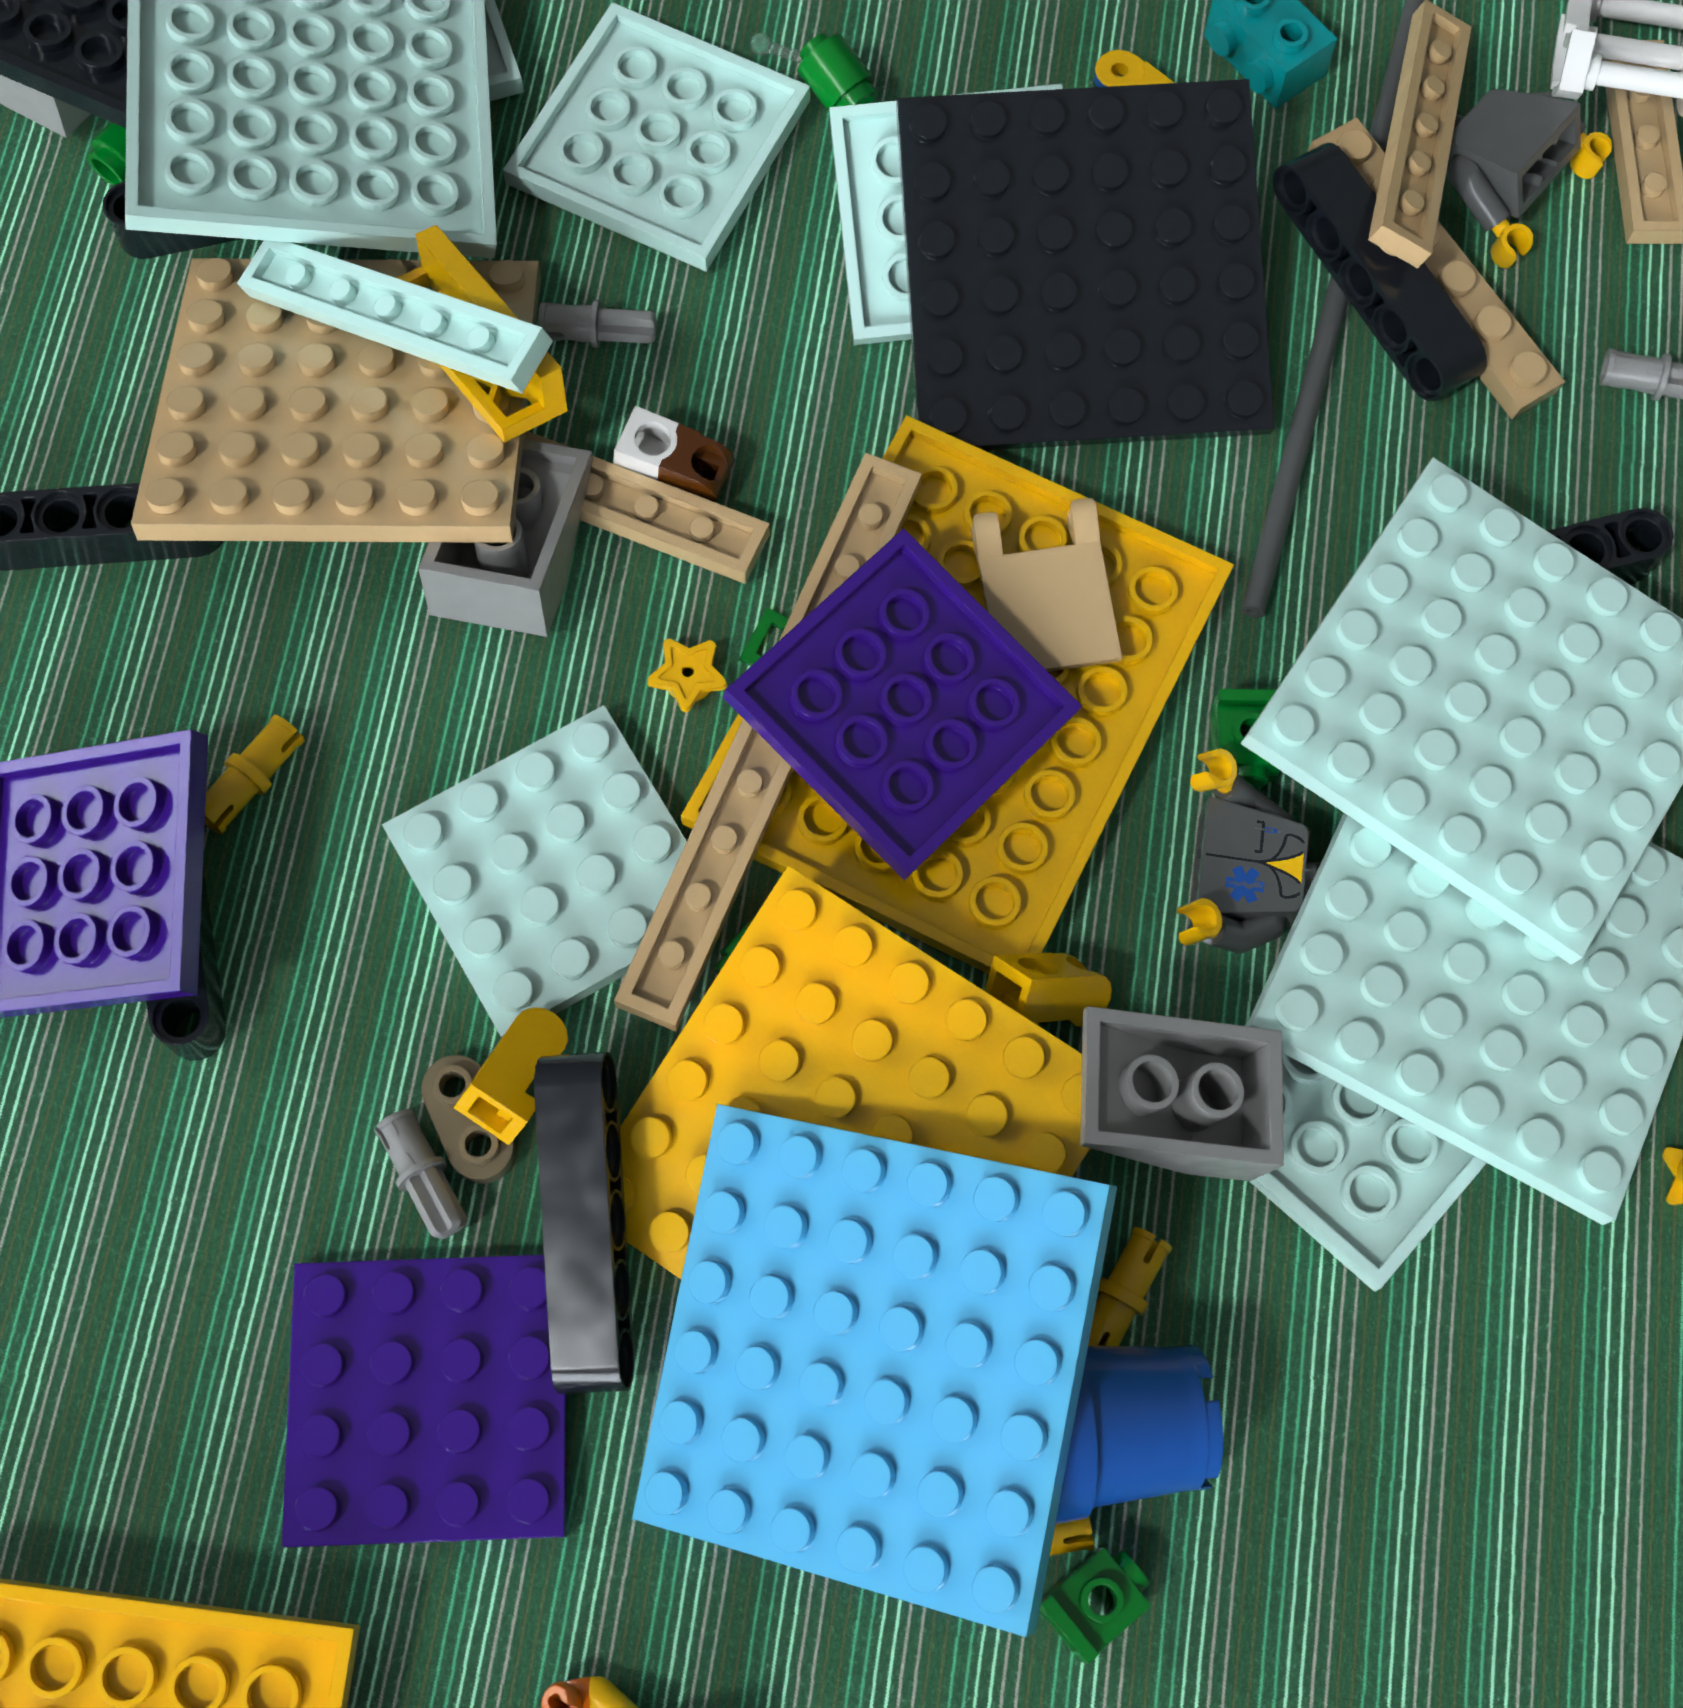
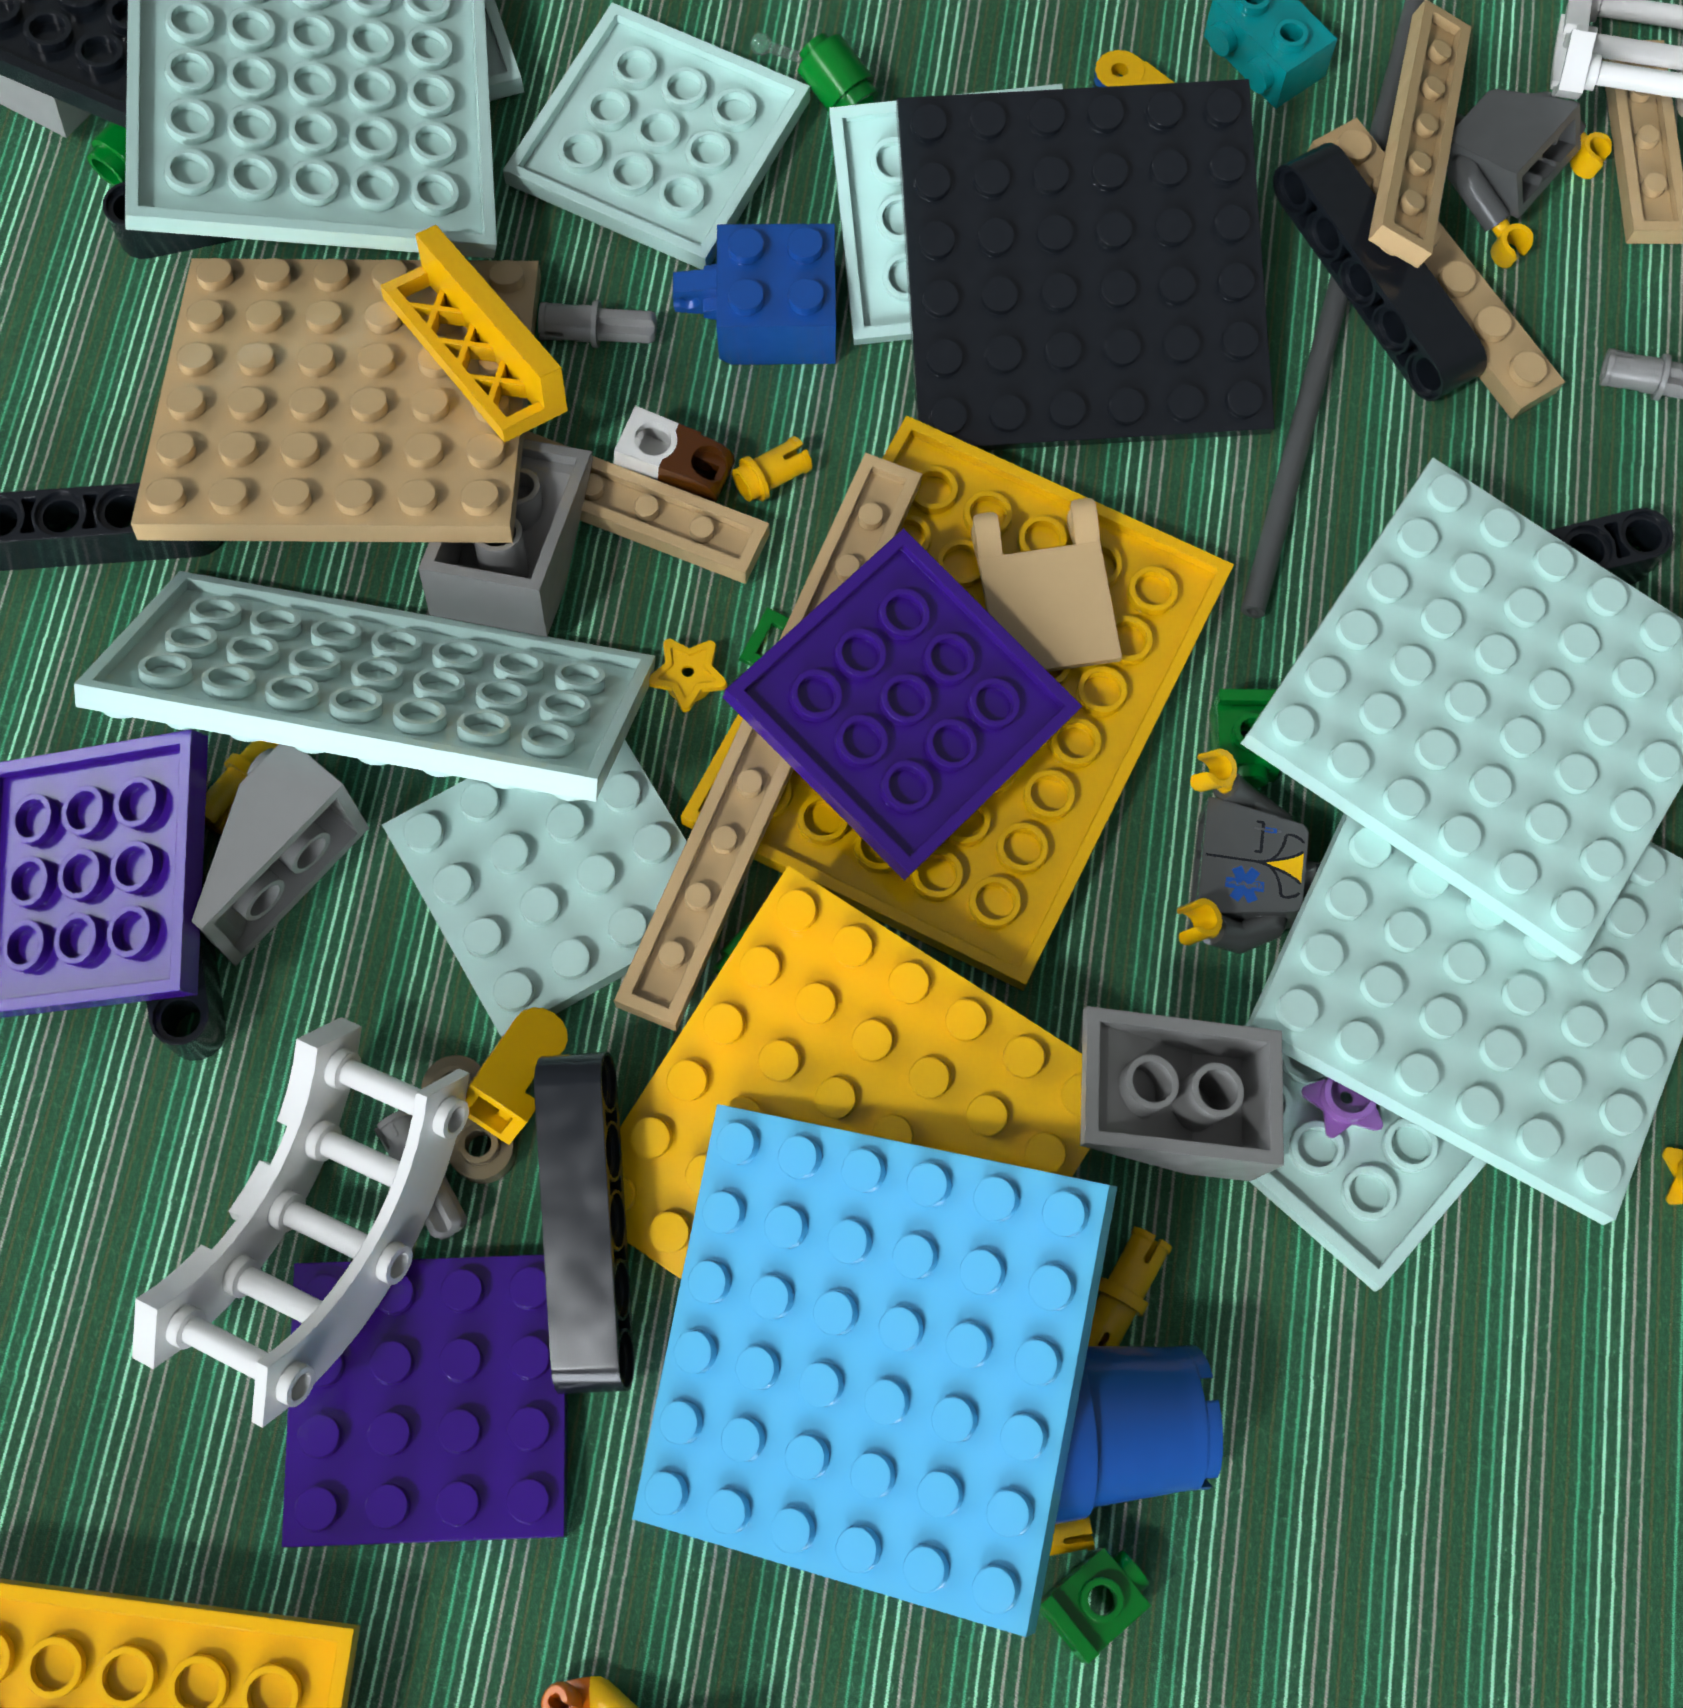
light aqua plate [237,240,553,394] -> none
yellow leg [985,952,1112,1027] -> none
none -> light aqua plate [74,571,655,802]
none -> white fence [132,1017,470,1428]
none -> light grey slope [192,744,369,966]
none -> blue hinge [672,223,836,365]
none -> yellow pin [732,436,813,502]
none -> medium lavender plate [1301,1077,1383,1138]

